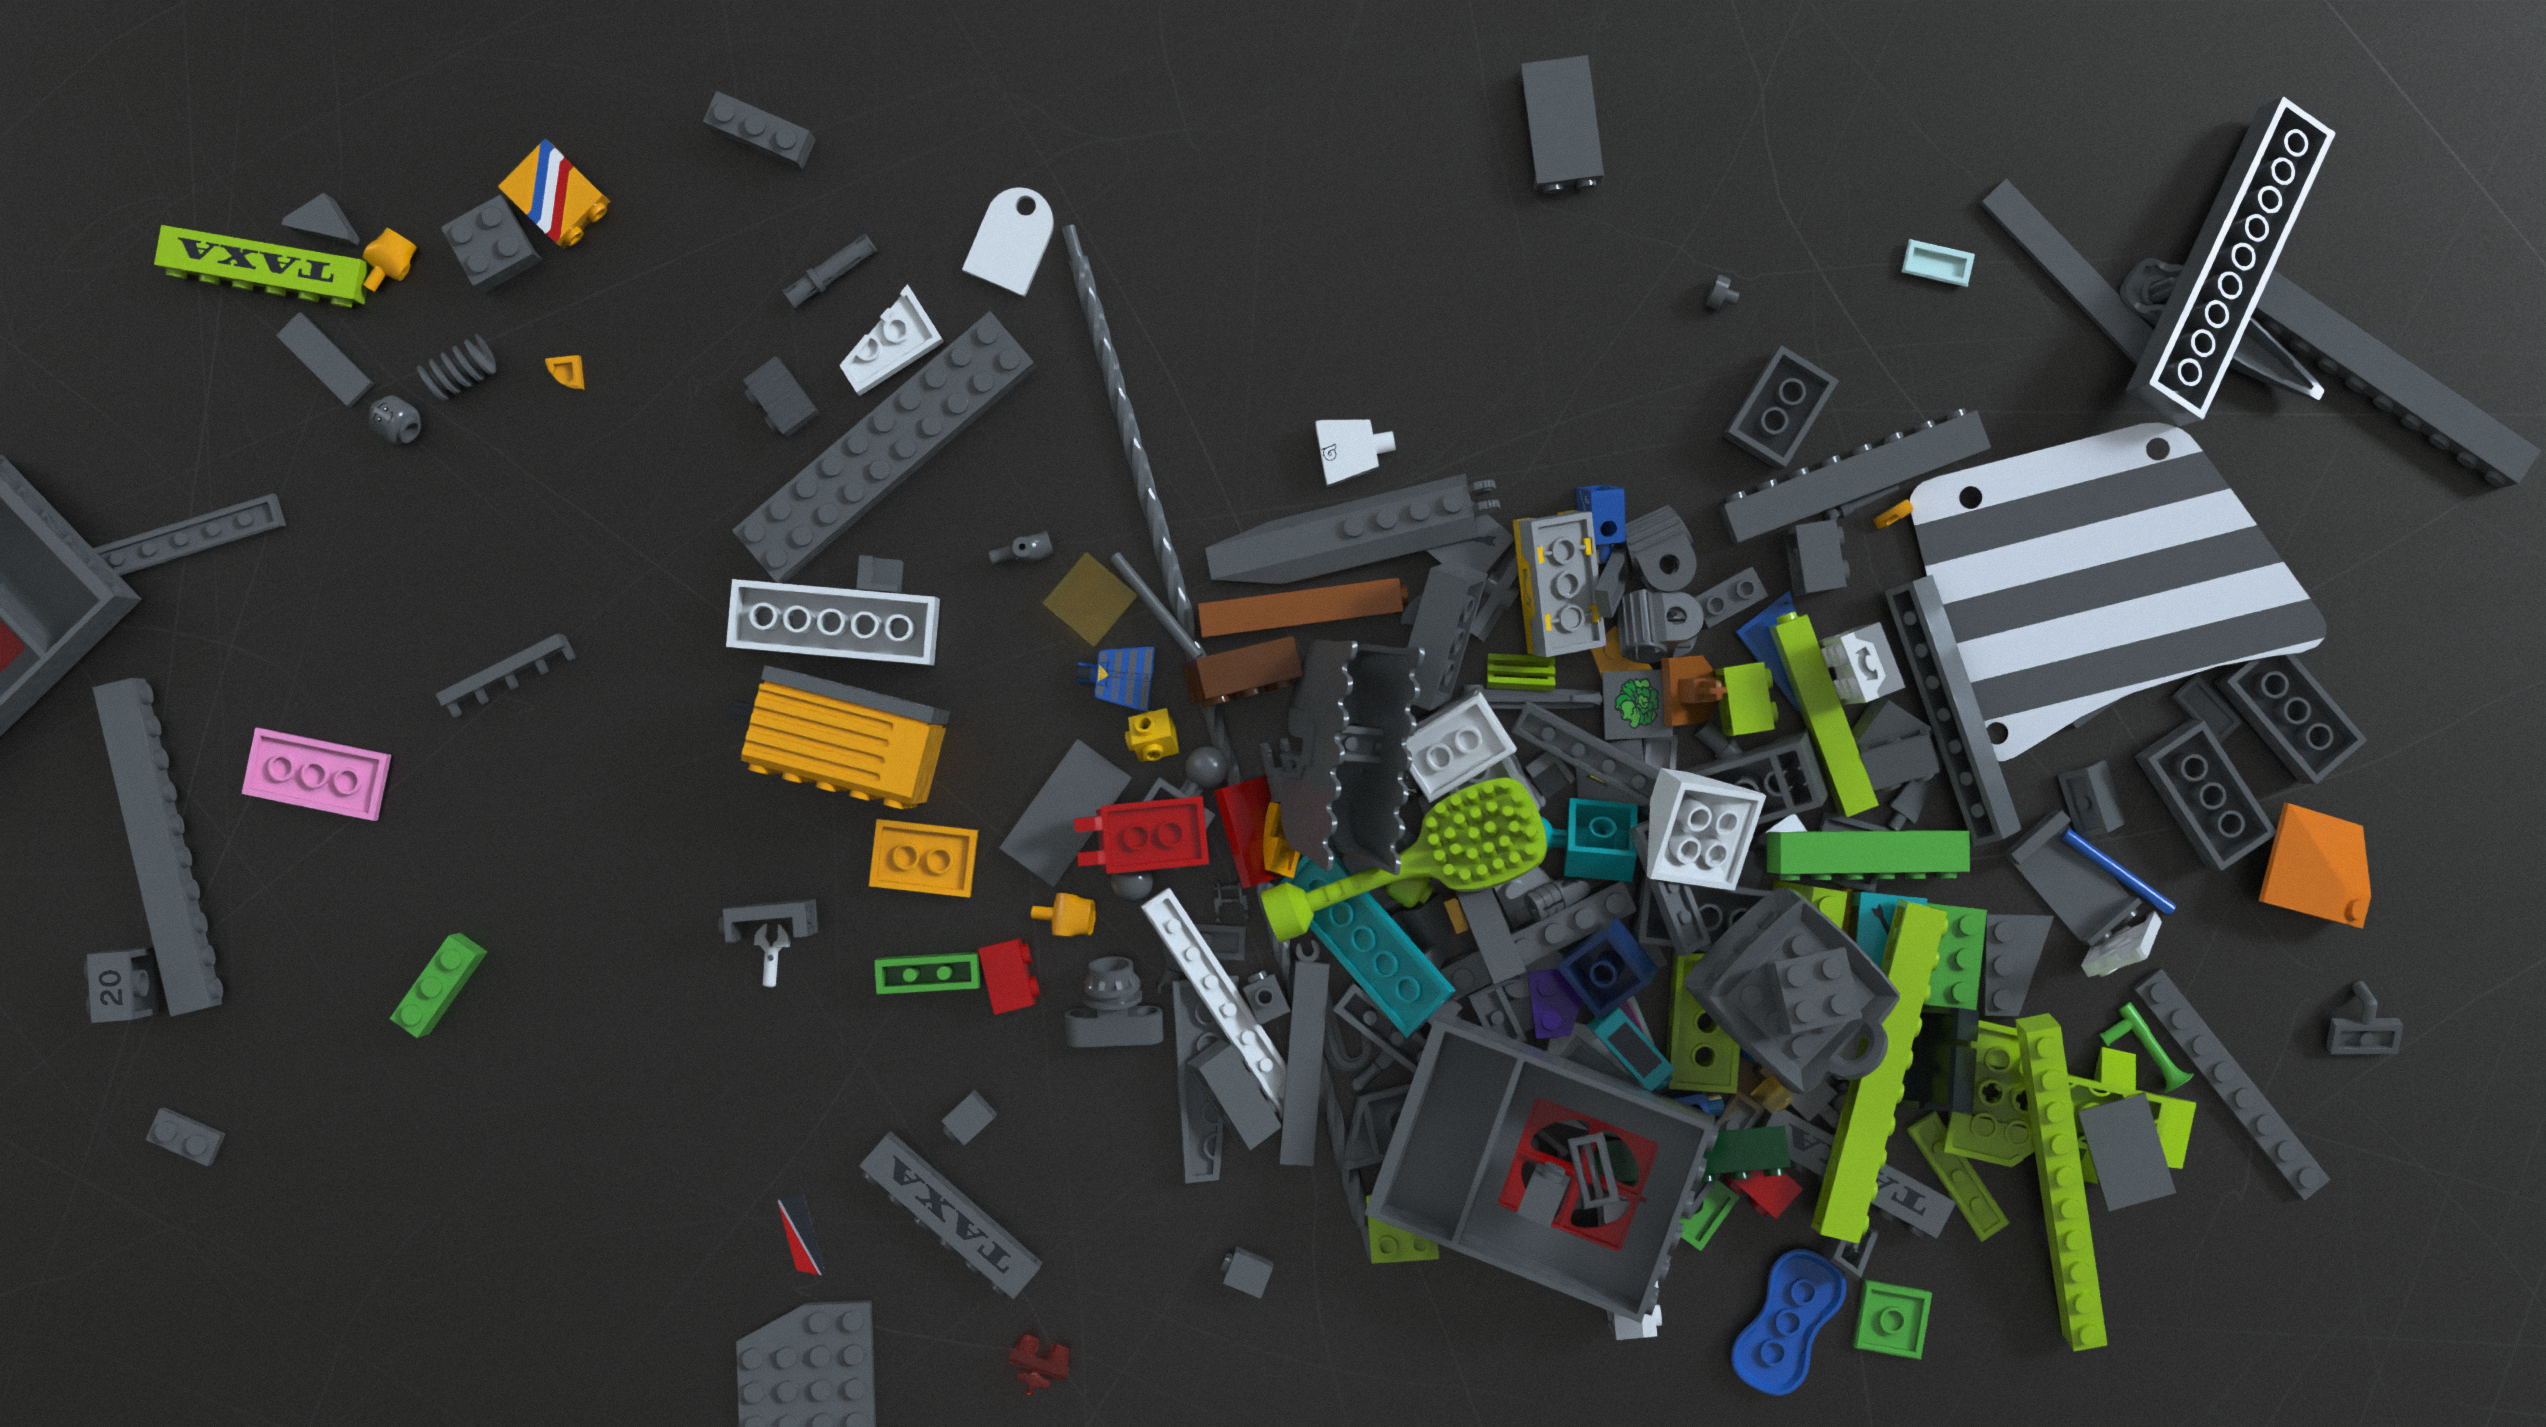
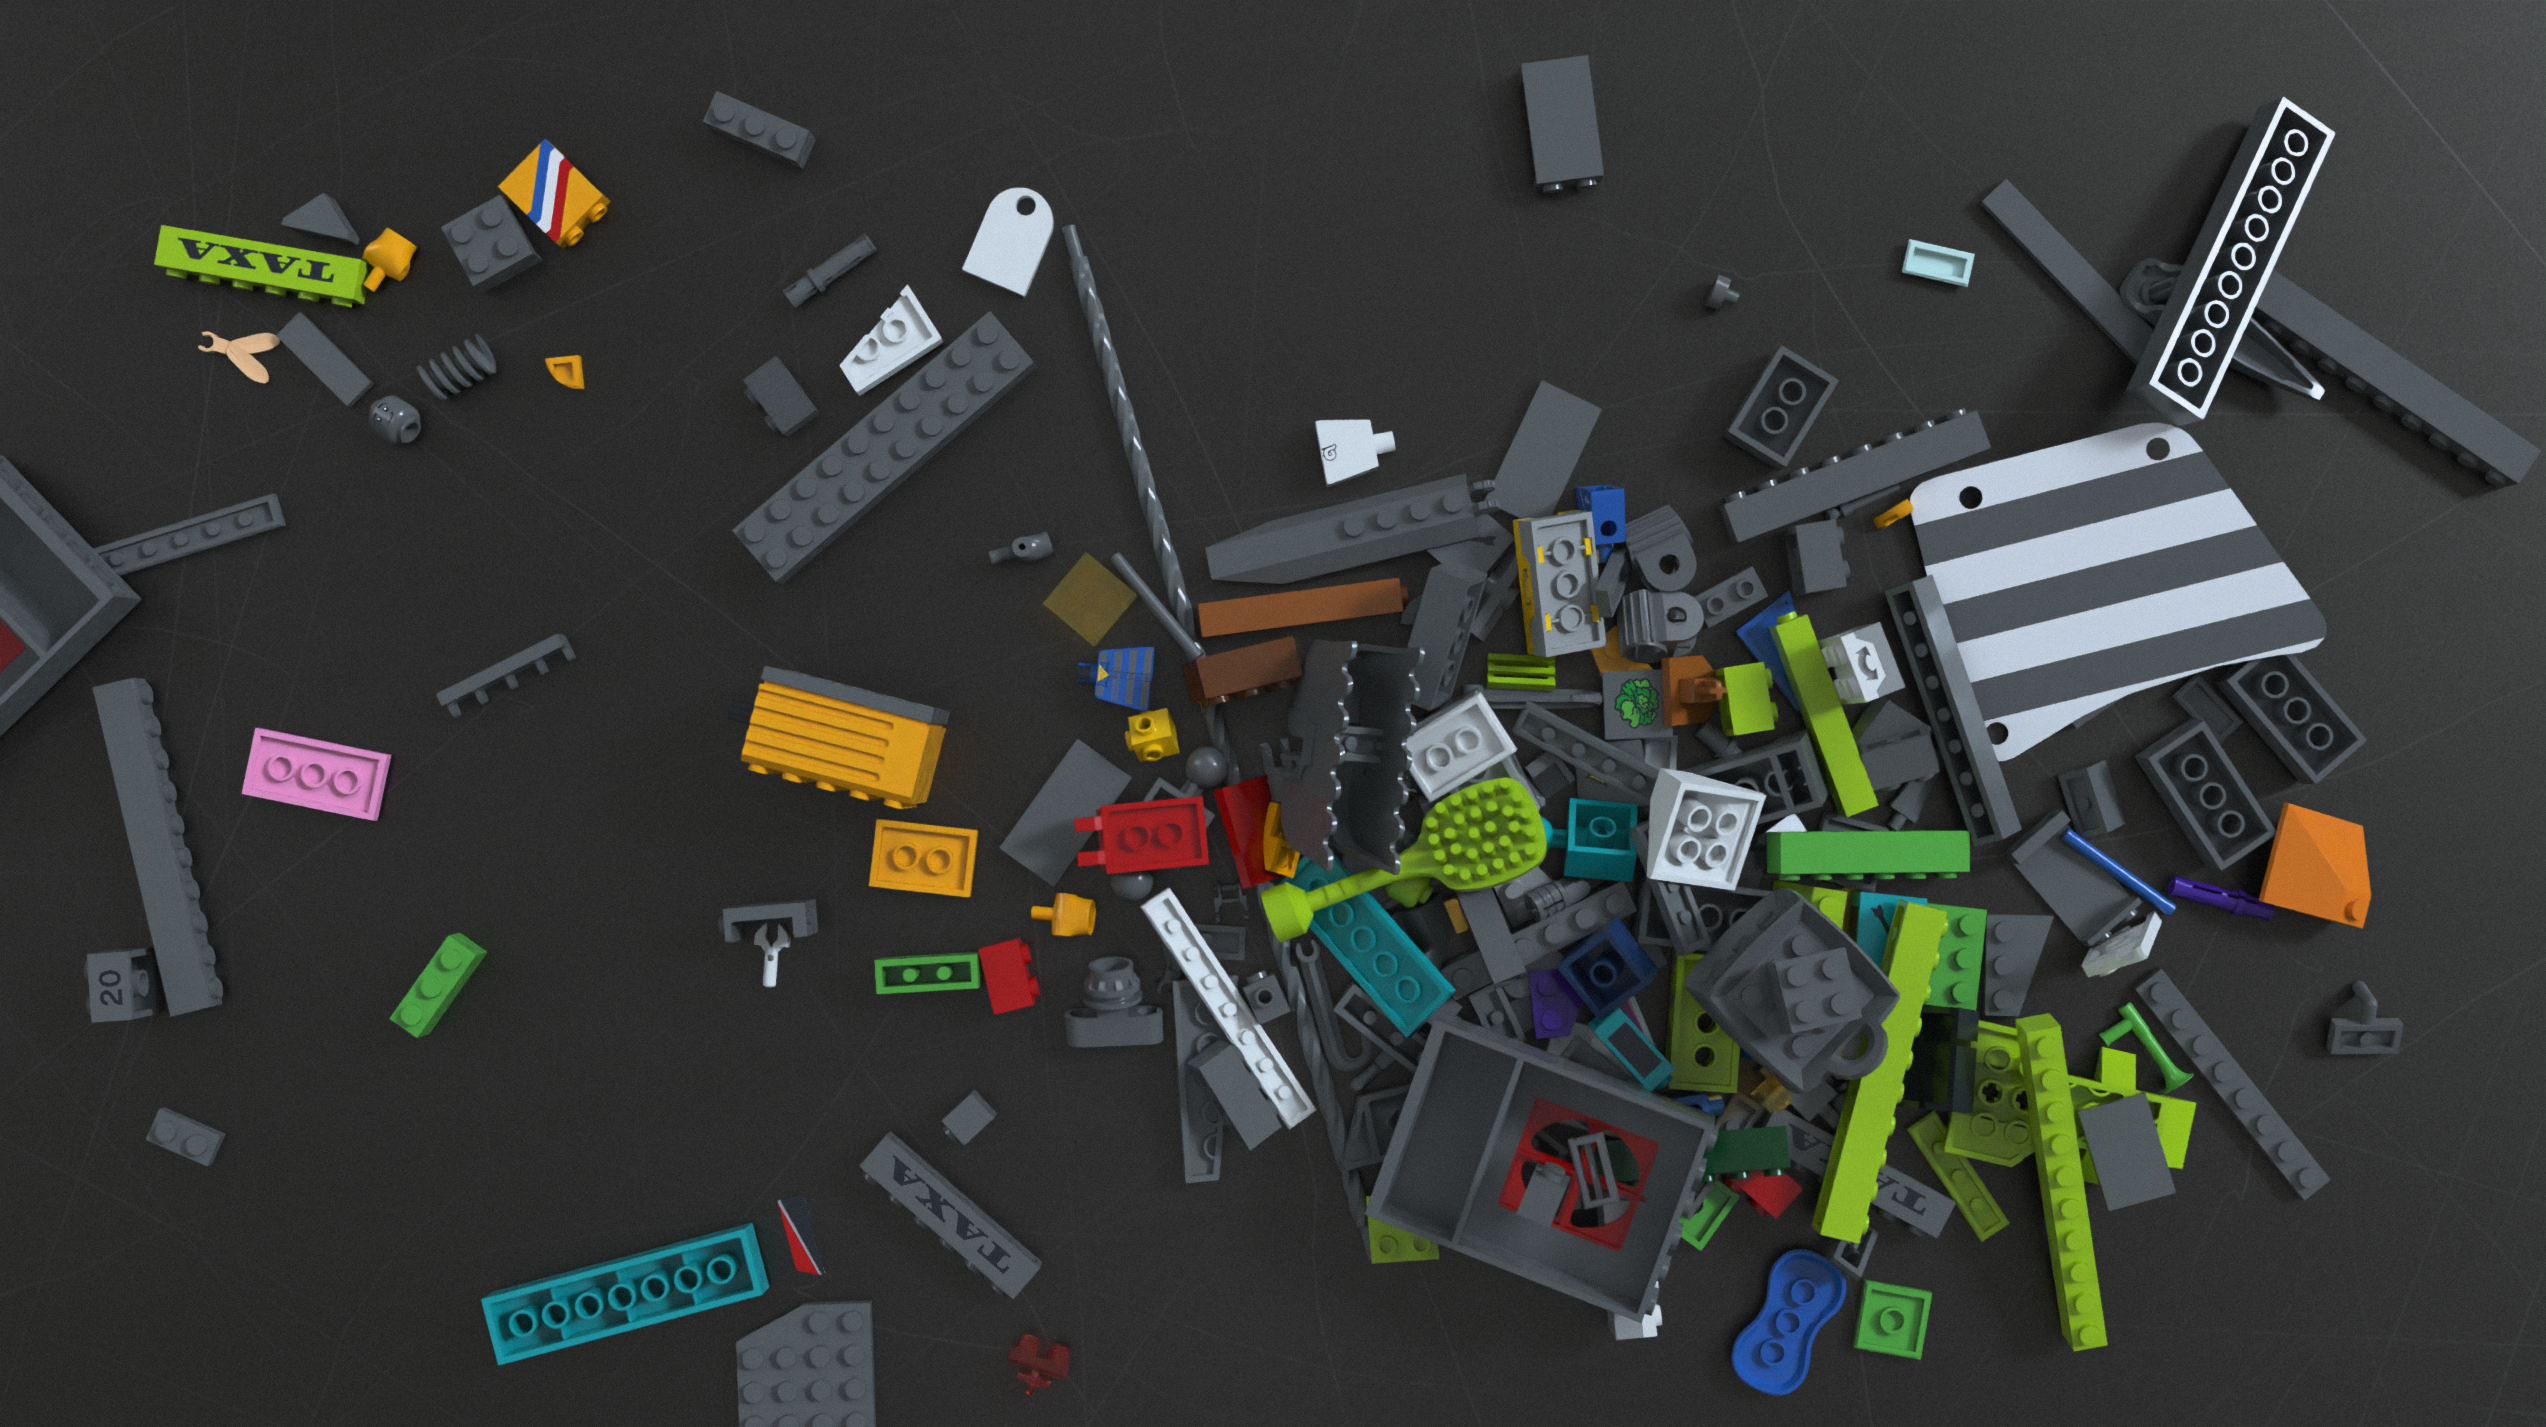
white brick [726,579,940,666] -> none
dark grey panel [856,555,904,594] -> none
dark grey brick [1219,1246,1273,1299] -> none
dark grey tile [1279,961,1330,1166] -> none
none -> light nougat piece [198,331,281,384]
none -> teal brick [481,1222,769,1366]
none -> dark grey tile [1484,380,1602,519]
none -> dark purple pin [2168,875,2275,921]

